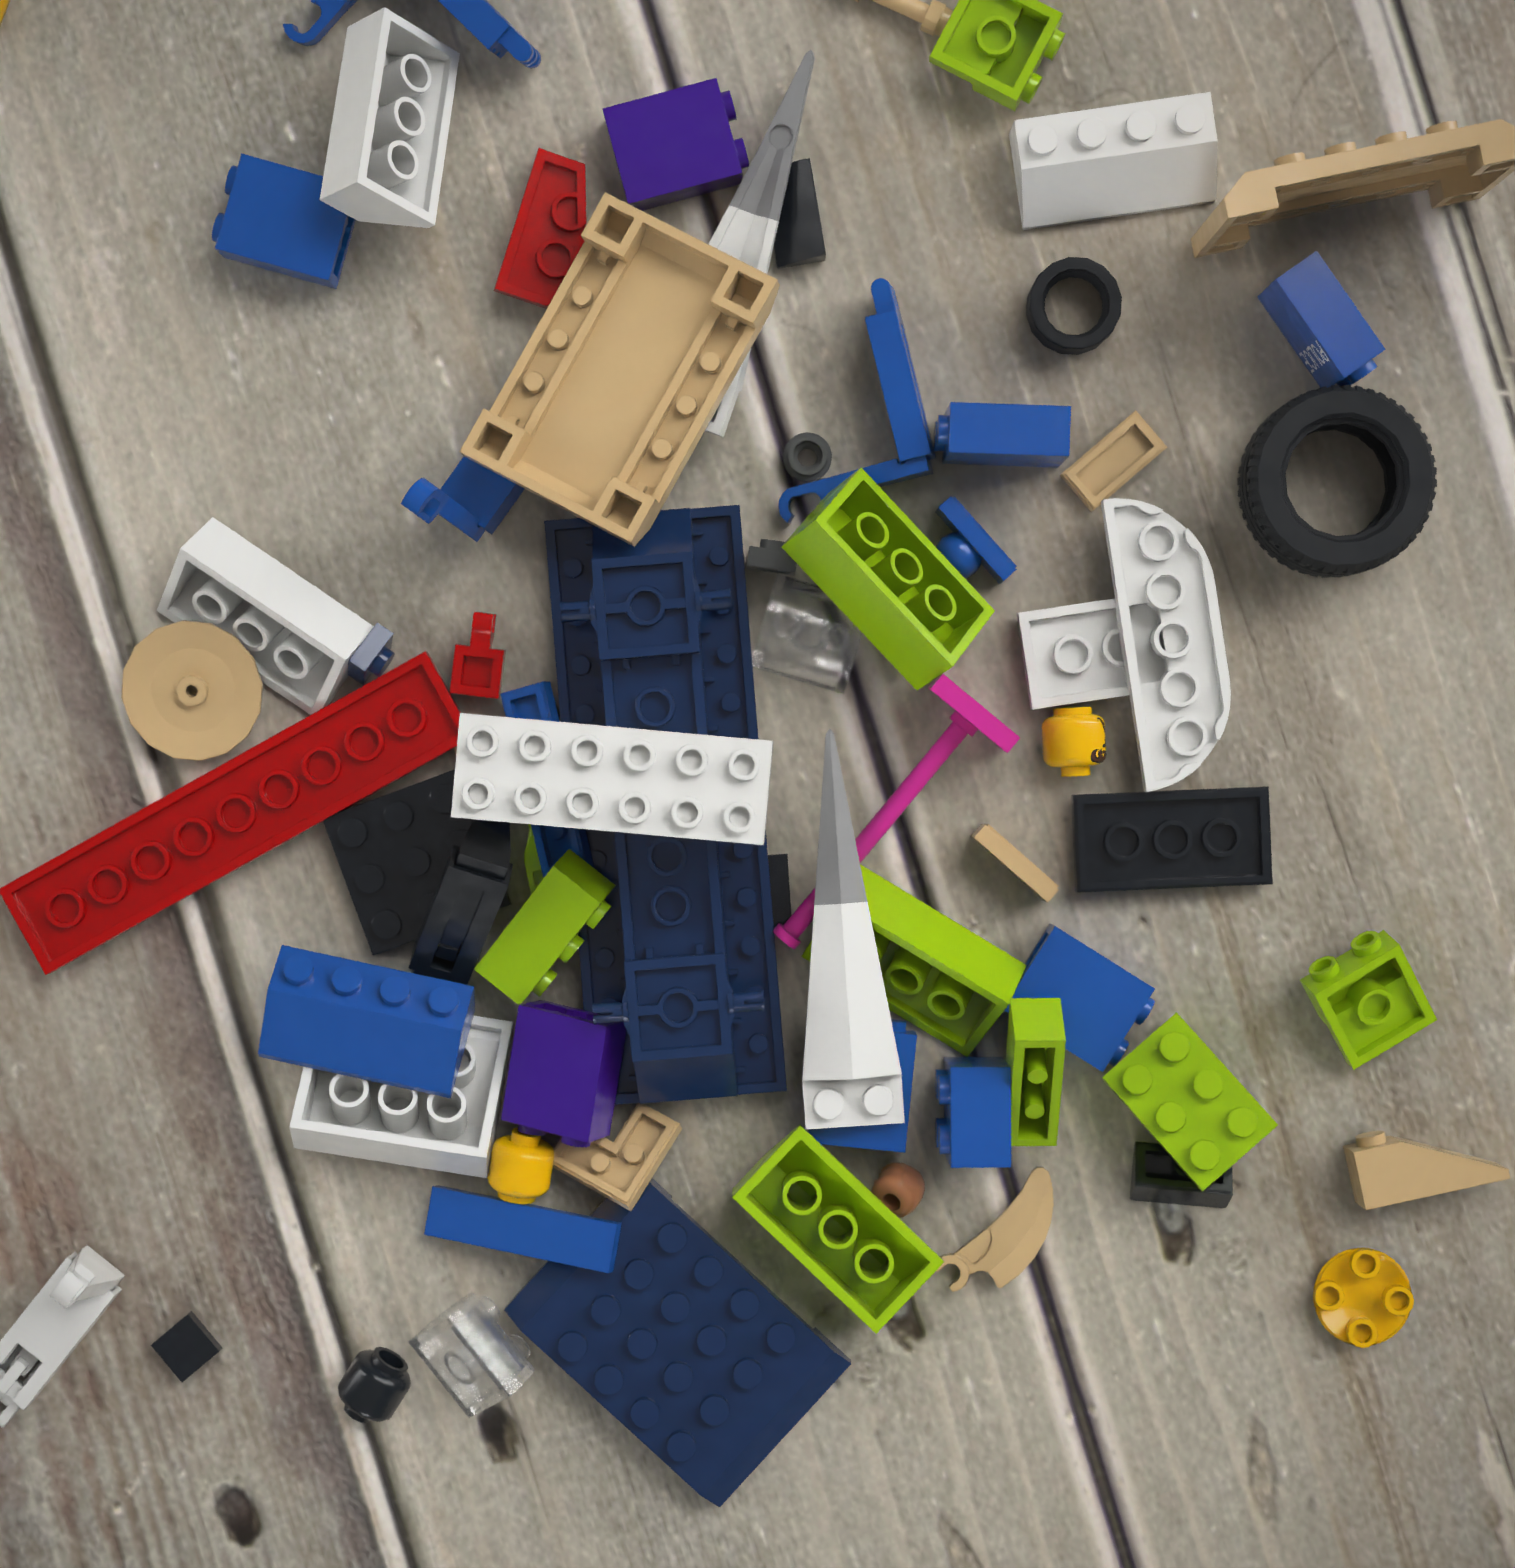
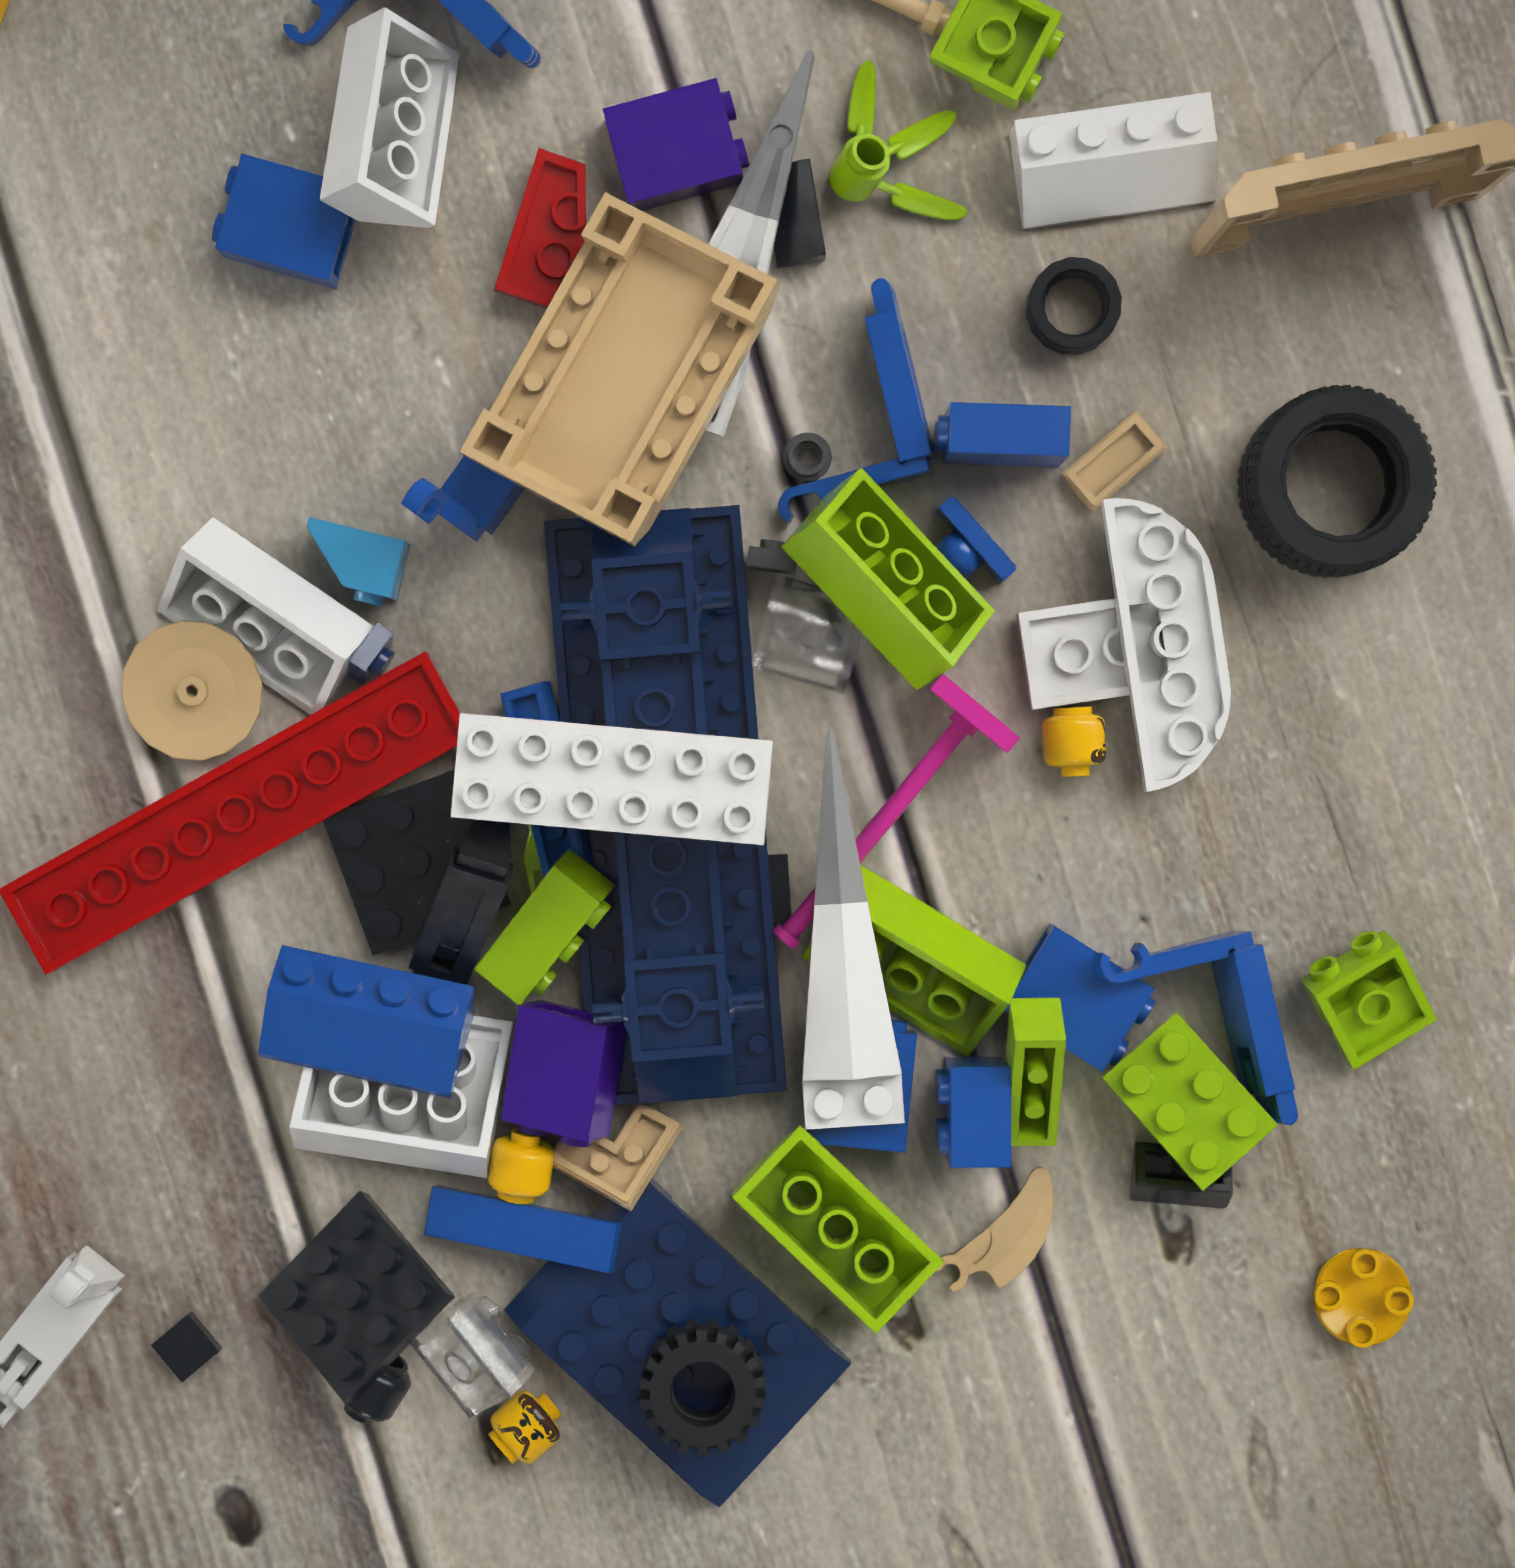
red plate [450,612,506,699] -> none
nougat piece [871,1162,925,1218] -> none
tan tile [970,824,1059,902] -> none
black plate [1071,786,1273,893] -> none
blue brick [1257,251,1386,388] -> none
tan slope [1343,1131,1511,1210] -> none
none -> black plate [259,1191,455,1404]
none -> dark azure slope [307,517,411,607]
none -> yellow head [488,1390,562,1464]
none -> black tyre [640,1318,766,1456]
none -> lime plant [828,60,968,220]
none -> blue hinge [1093,931,1298,1125]

